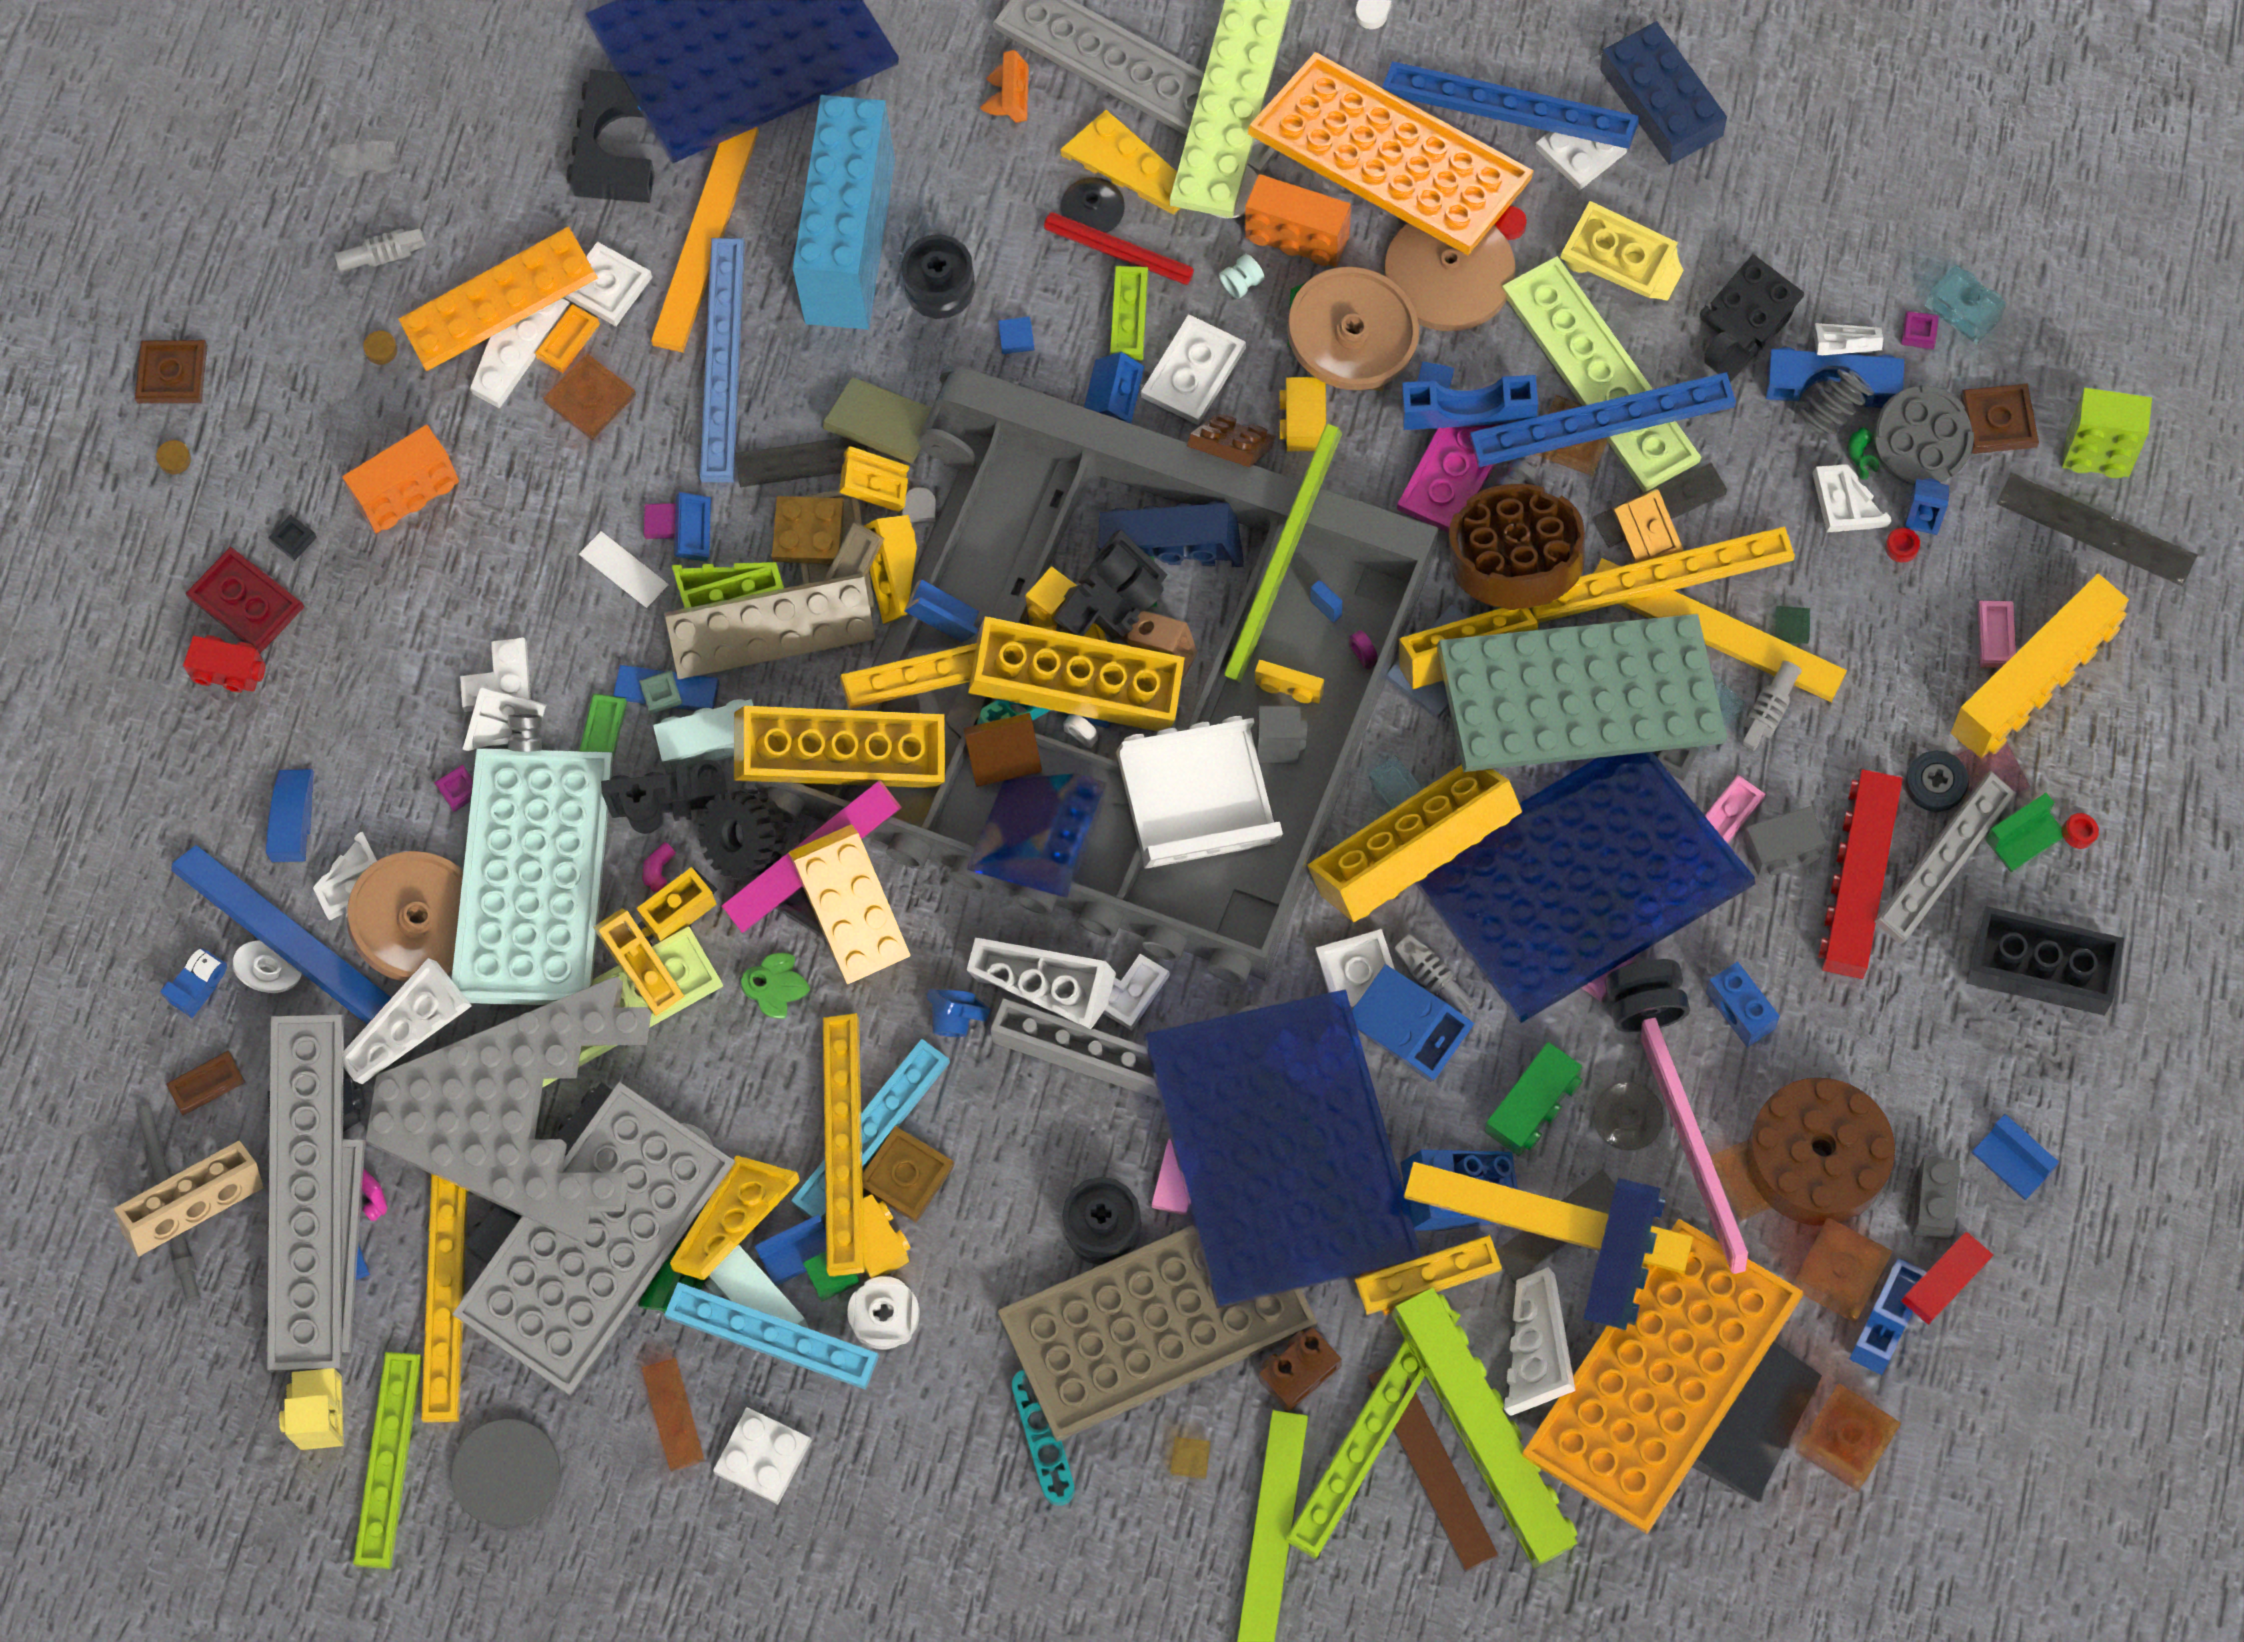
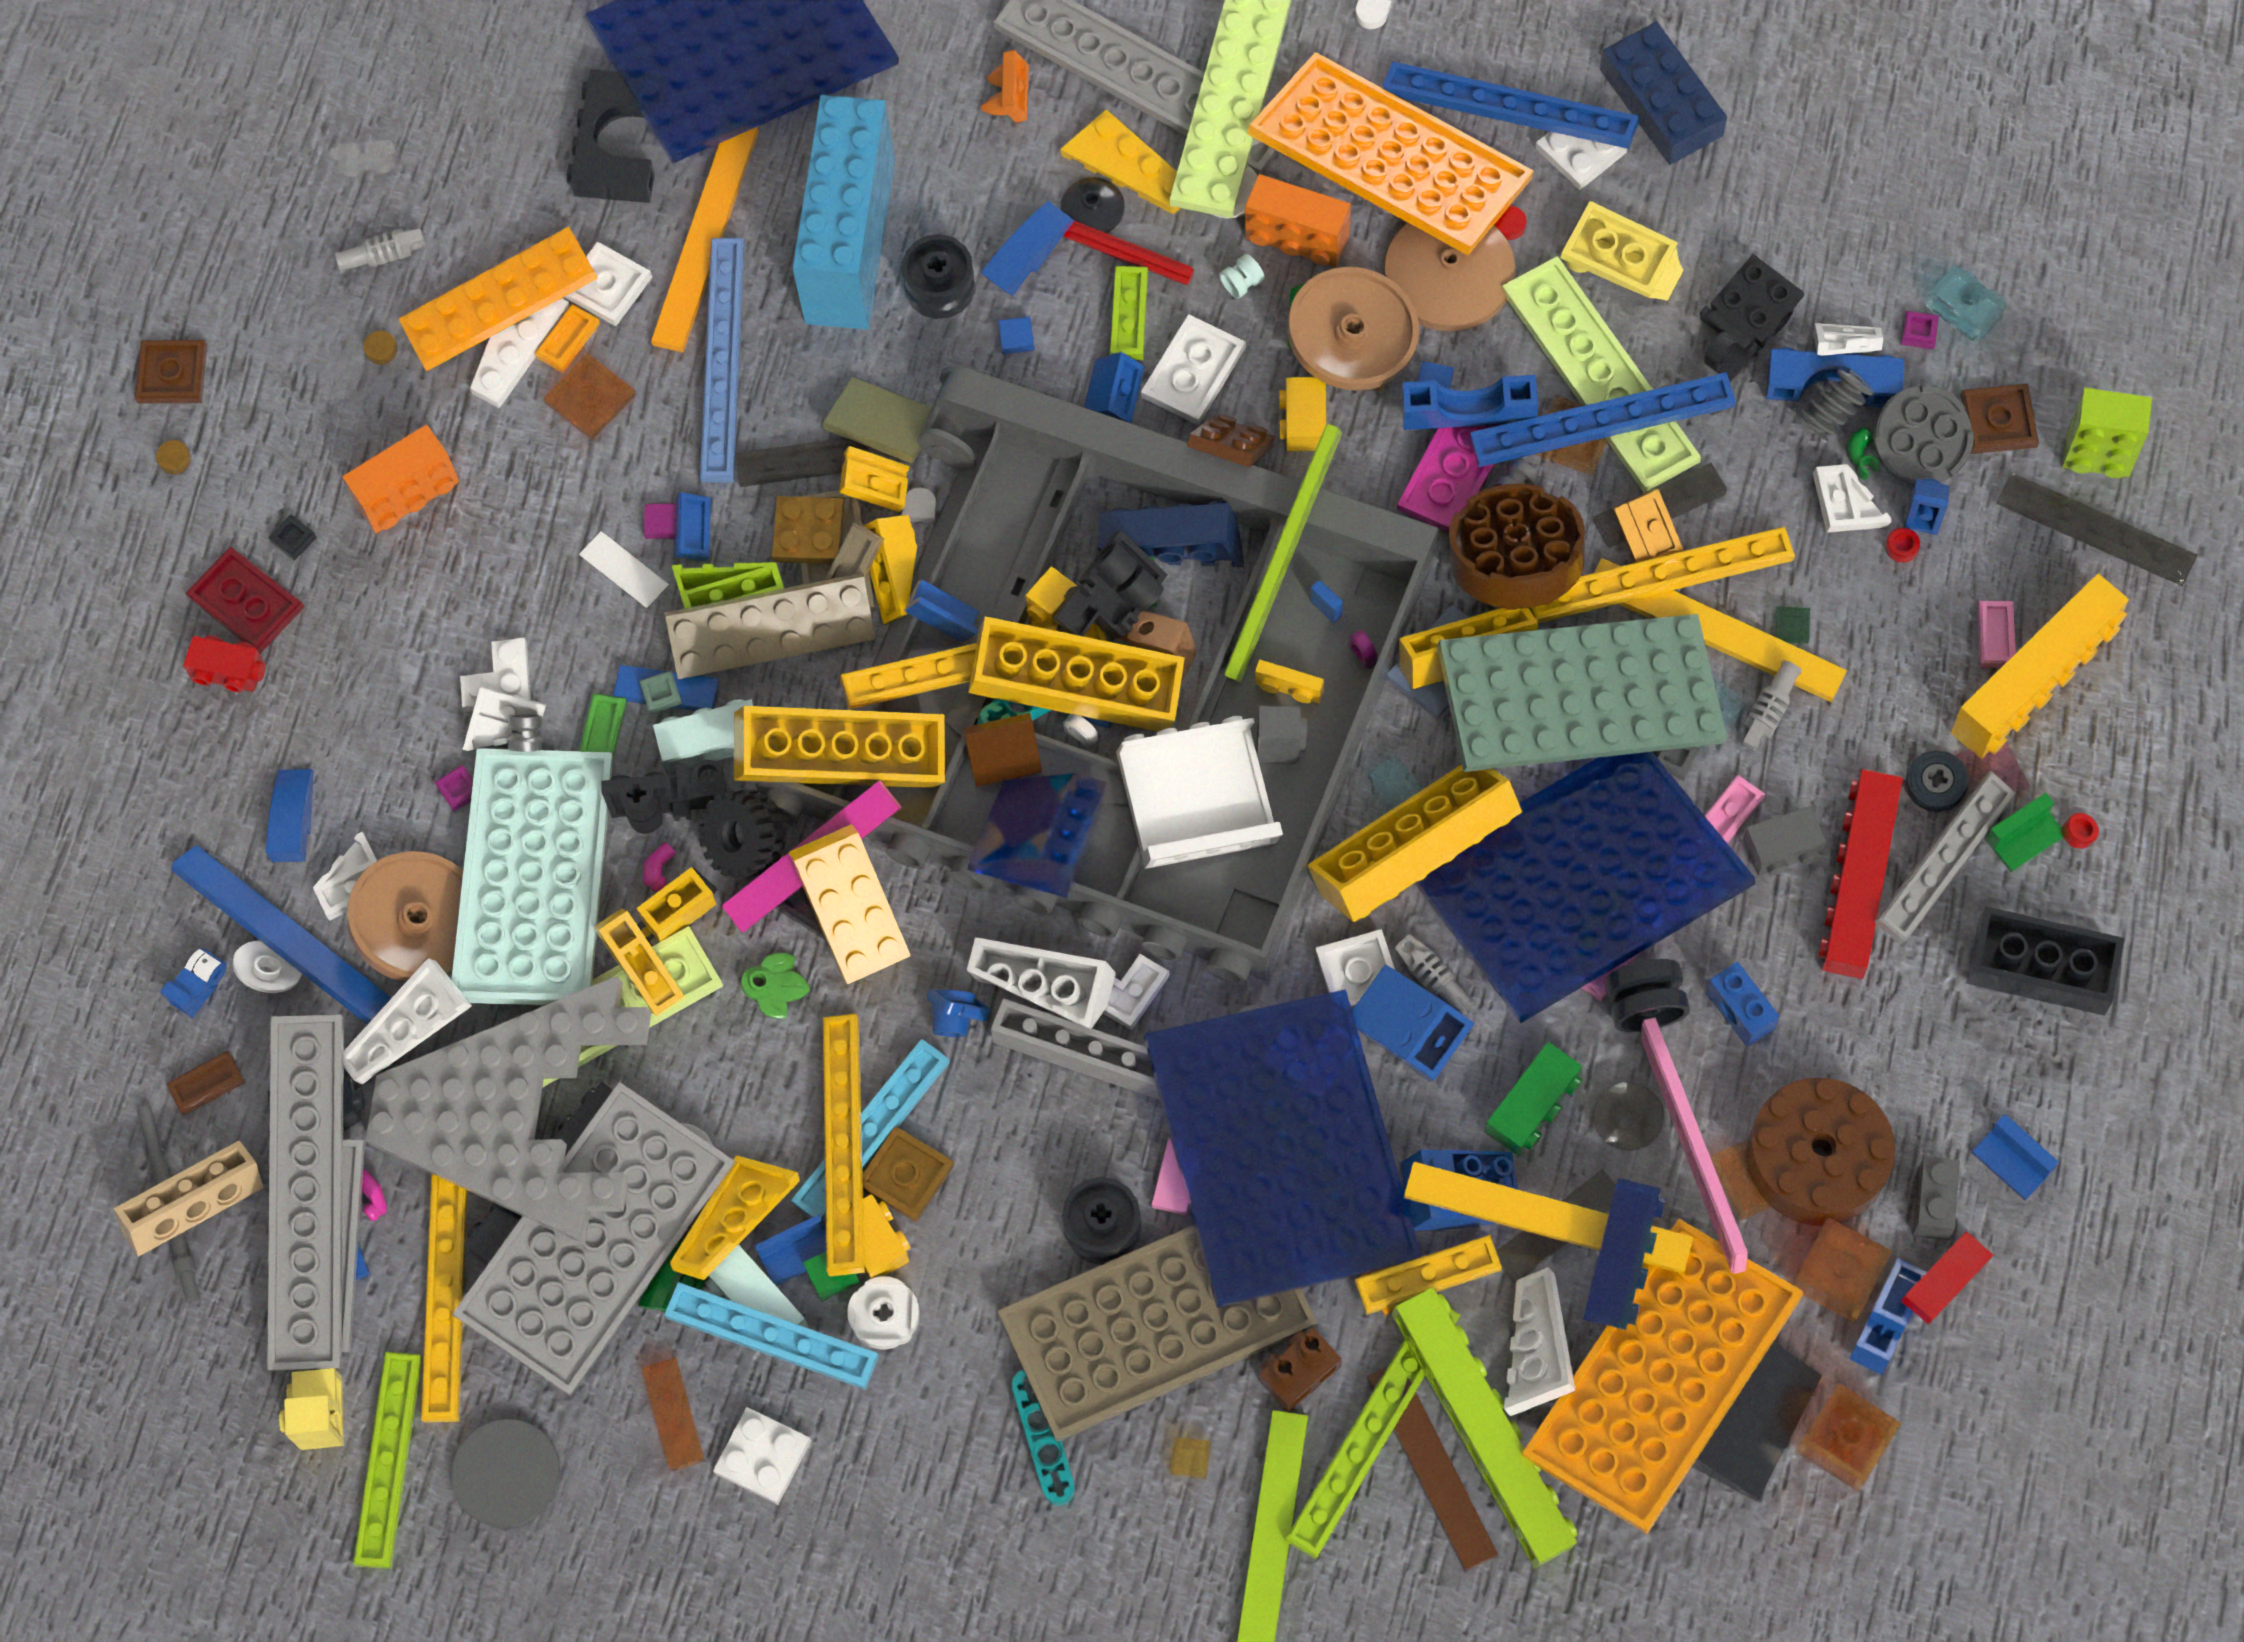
none -> blue slope [981,201,1074,296]

